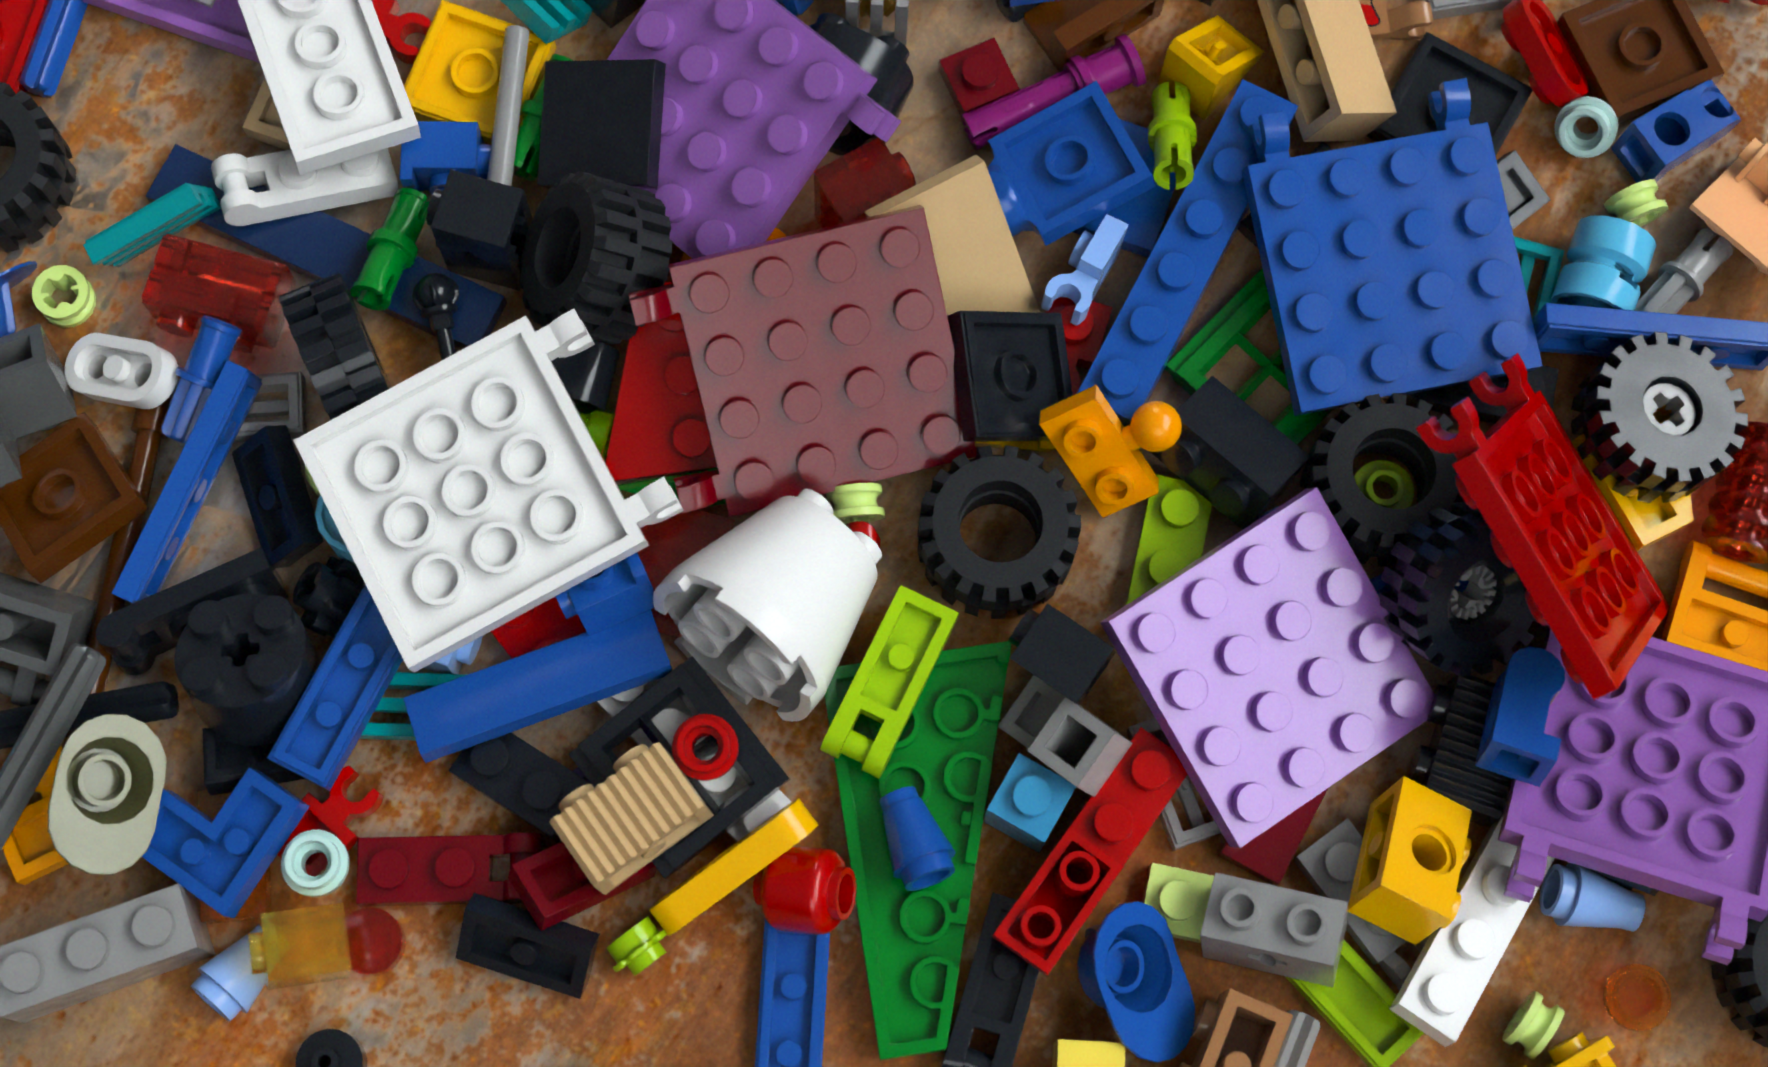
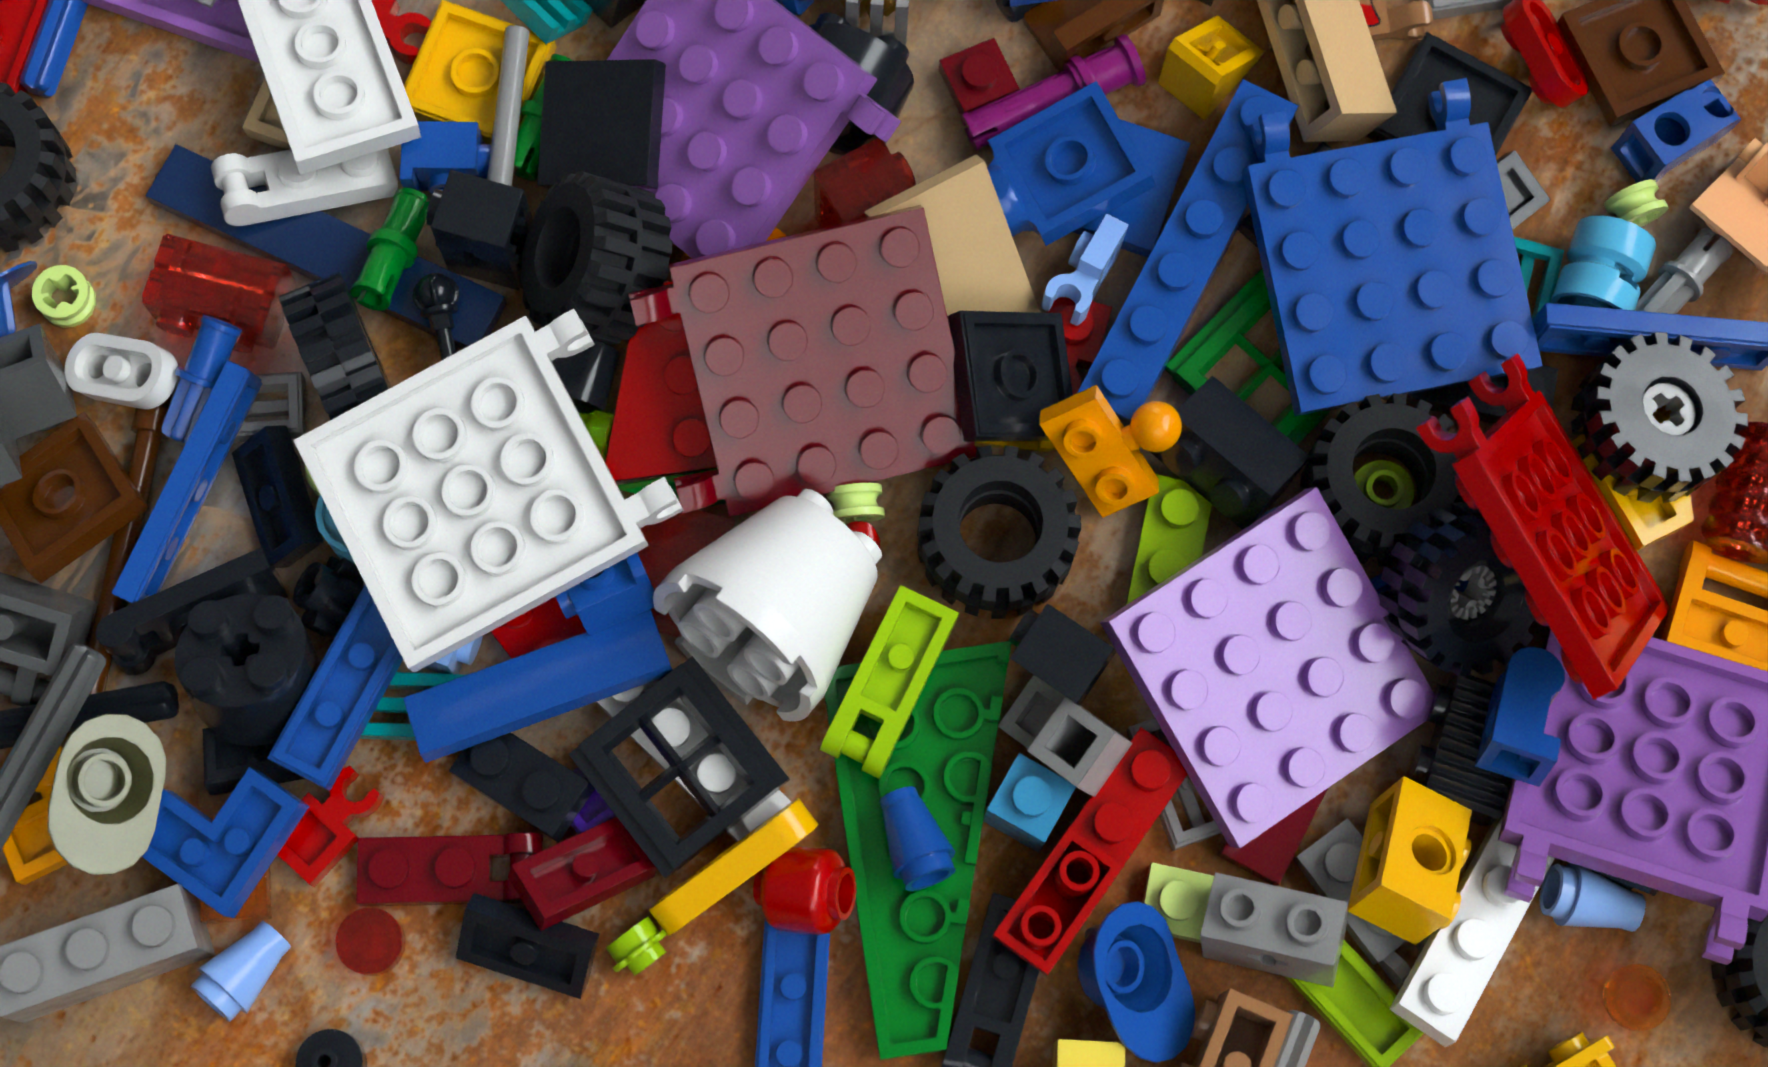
teal tile [83,183,221,267] -> none
clear yellow brick [247,903,352,990] -> none
light aqua plate [281,830,350,897] -> none
tan brick [549,742,714,895] -> none
red plate [672,714,739,781] -> none
lime pin [1148,82,1197,190] -> none
yellowish green bush [1502,991,1565,1059] -> none
light aqua plate [1555,96,1618,158] -> none

